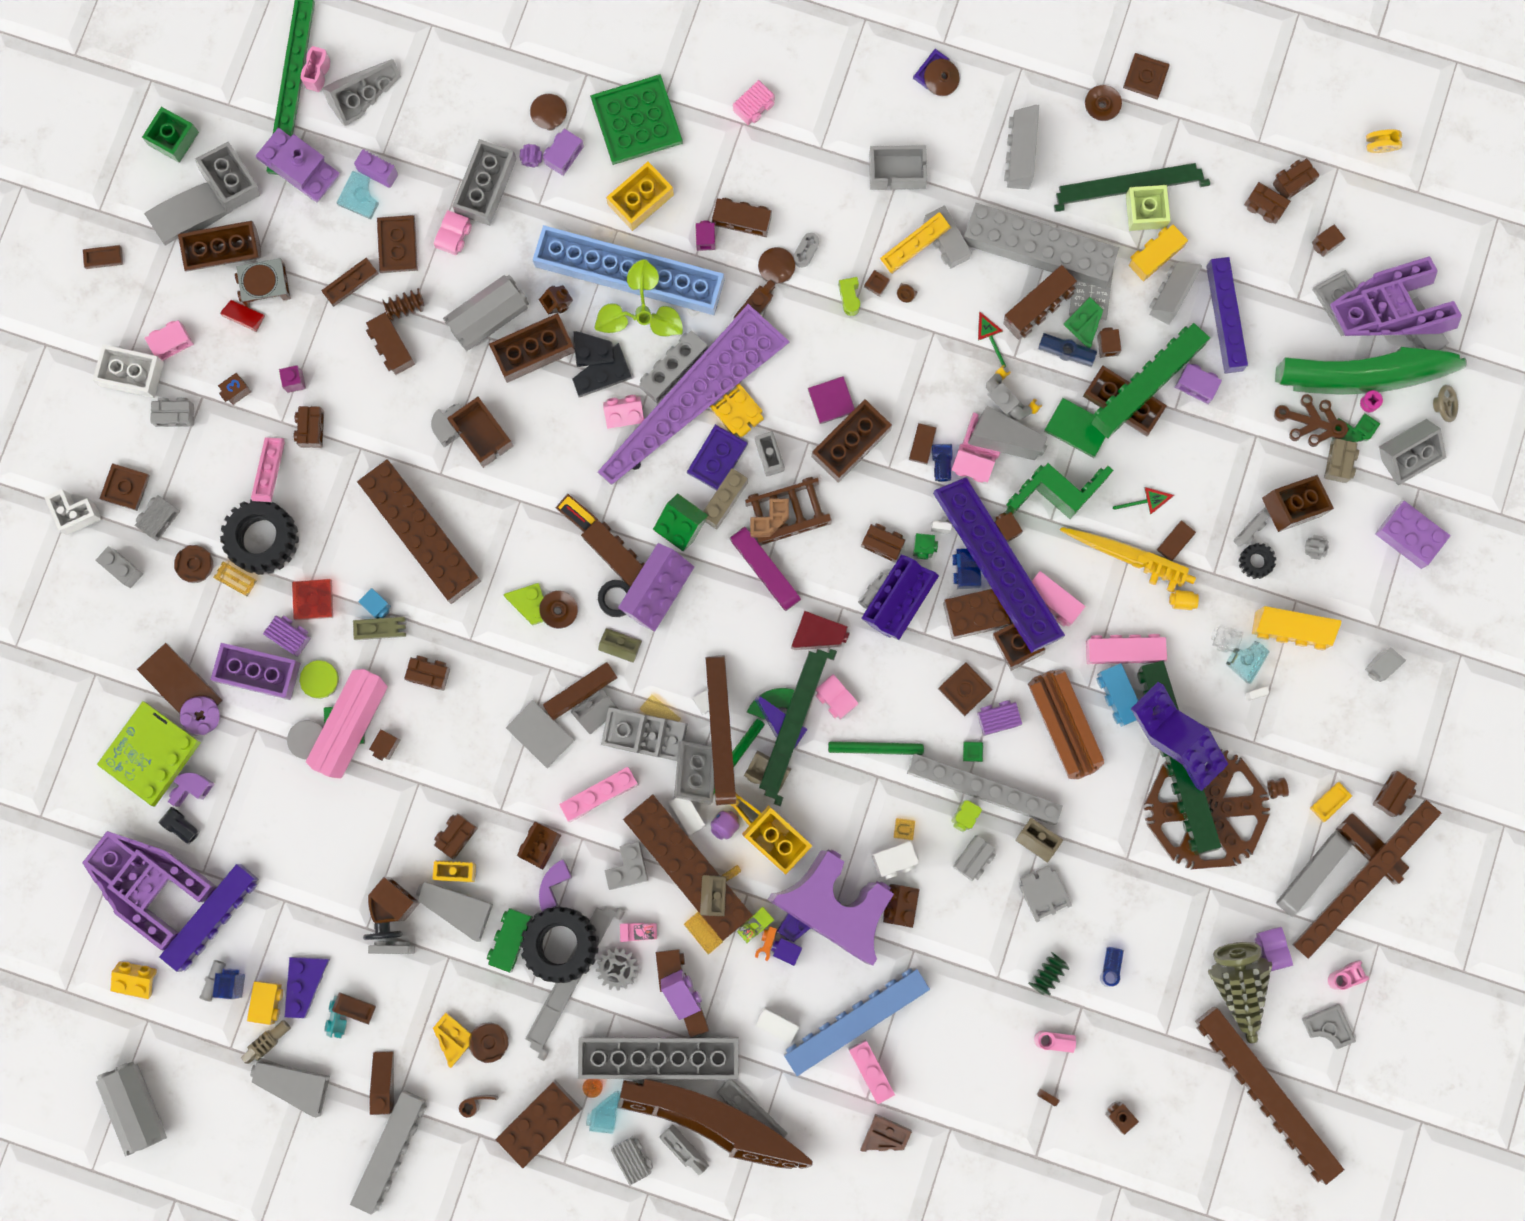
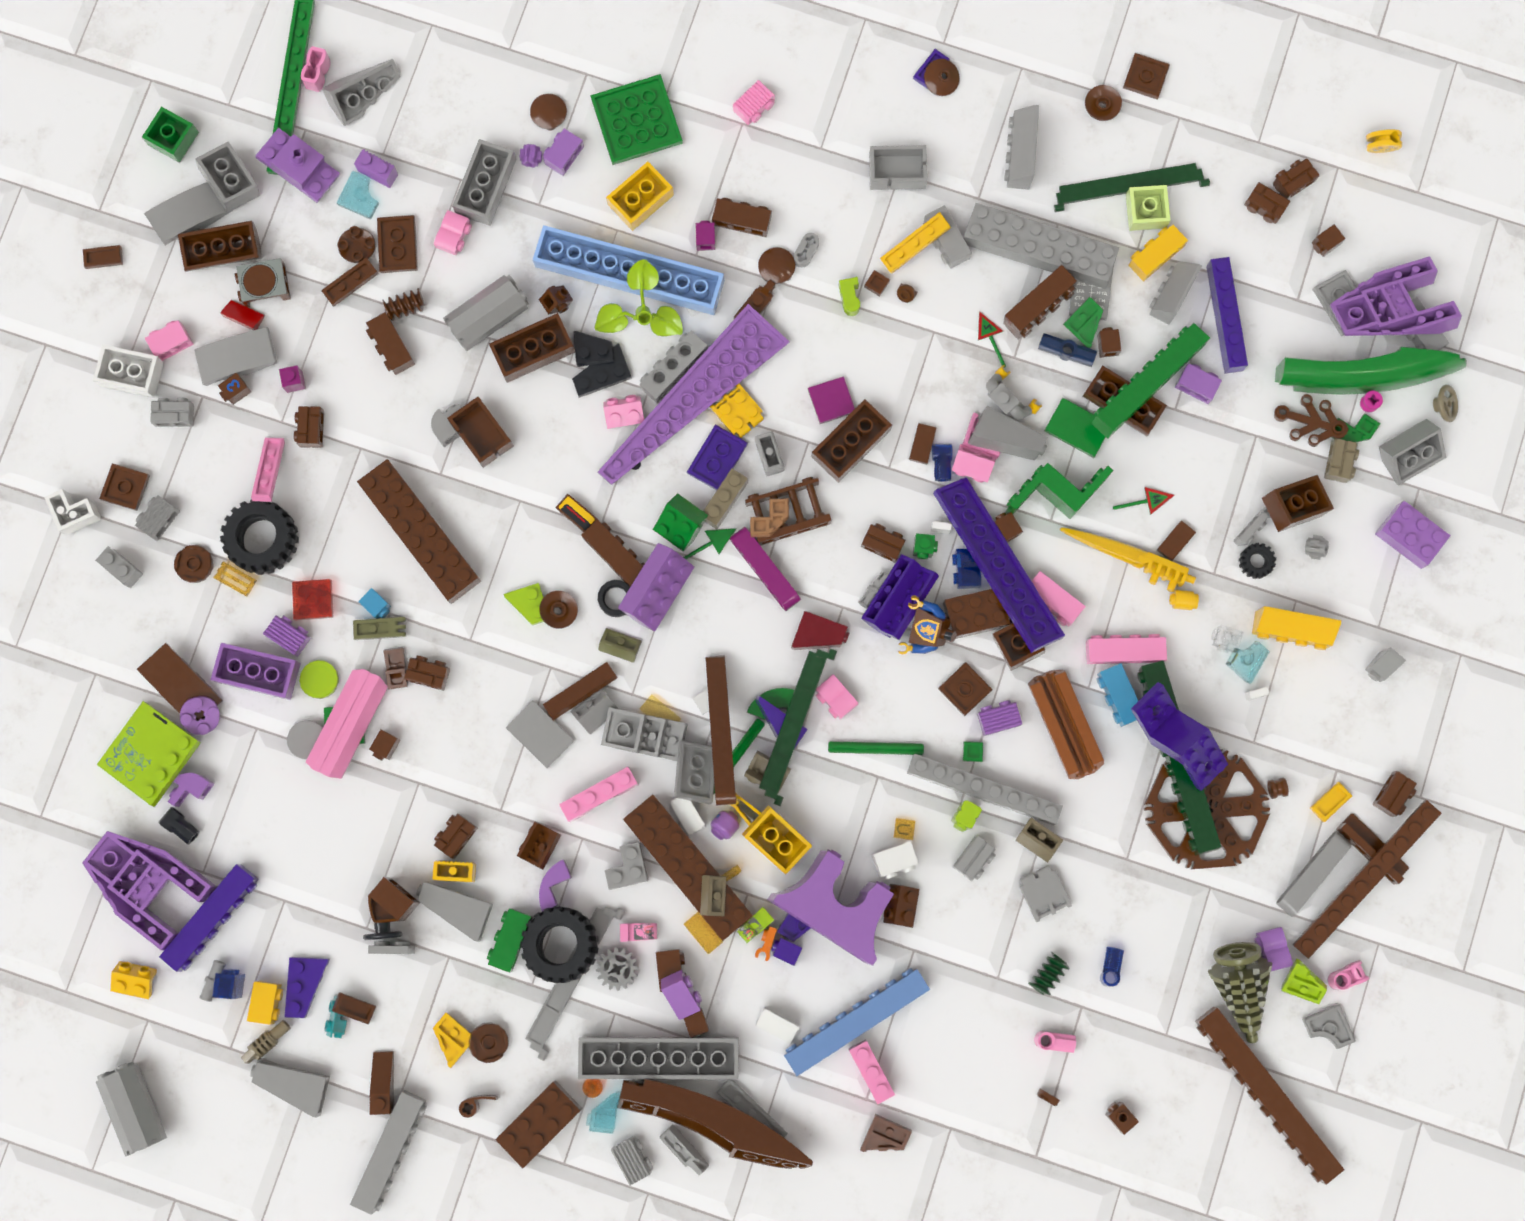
none -> light grey slope [194,327,277,386]
none -> reddish brown dish [337,226,375,263]
none -> slope [383,647,408,690]
none -> green piece [683,529,736,560]
none -> torso [898,595,957,655]
none -> lime wing [1281,958,1327,1004]

